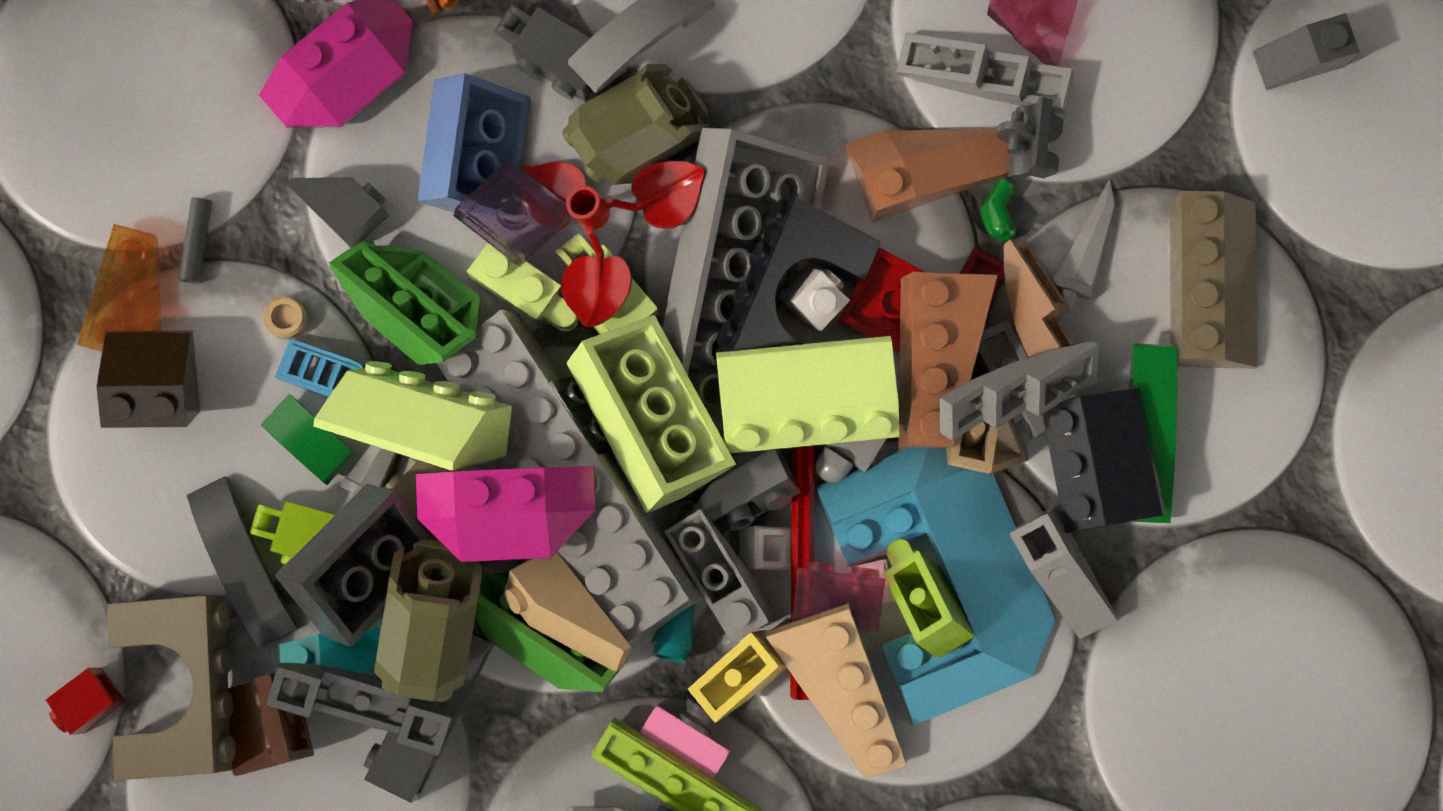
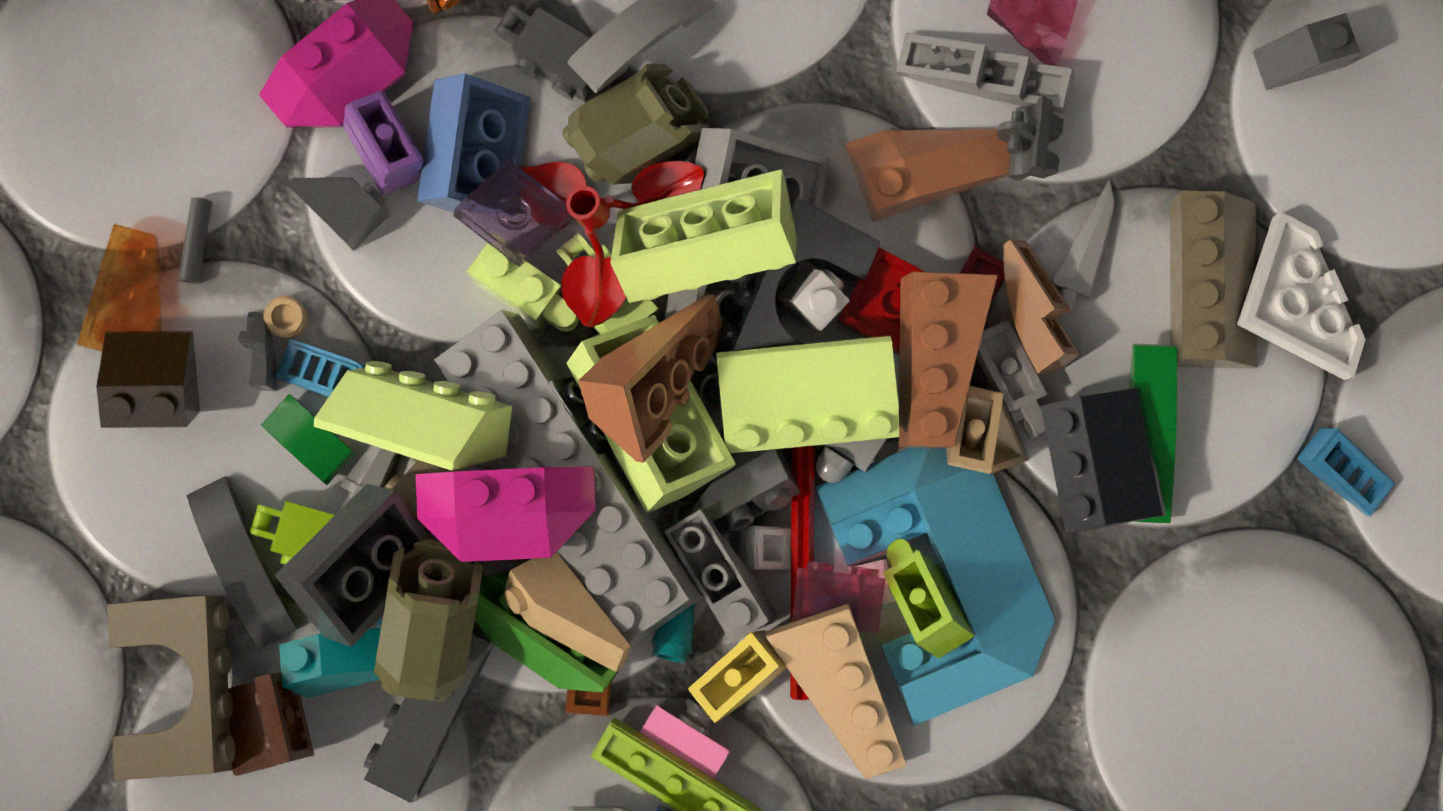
red brick [45,667,126,735] -> none
dark grey slope [266,663,453,756] -> none
bright green wedge [329,240,481,365] -> none
light grey slope [939,341,1098,440] -> none
green arm [980,178,1017,242] -> none
light grey slope [1009,506,1119,639] -> none
none -> dark grey slope [238,312,277,392]
none -> medium lavender brick [343,91,423,195]
none -> dark orange tile [565,681,612,716]
none -> nougat wedge [578,294,722,463]
none -> yellowish green slope [611,169,797,303]
none -> white plate [1237,212,1366,380]
none -> dark azure slope [1297,428,1396,516]

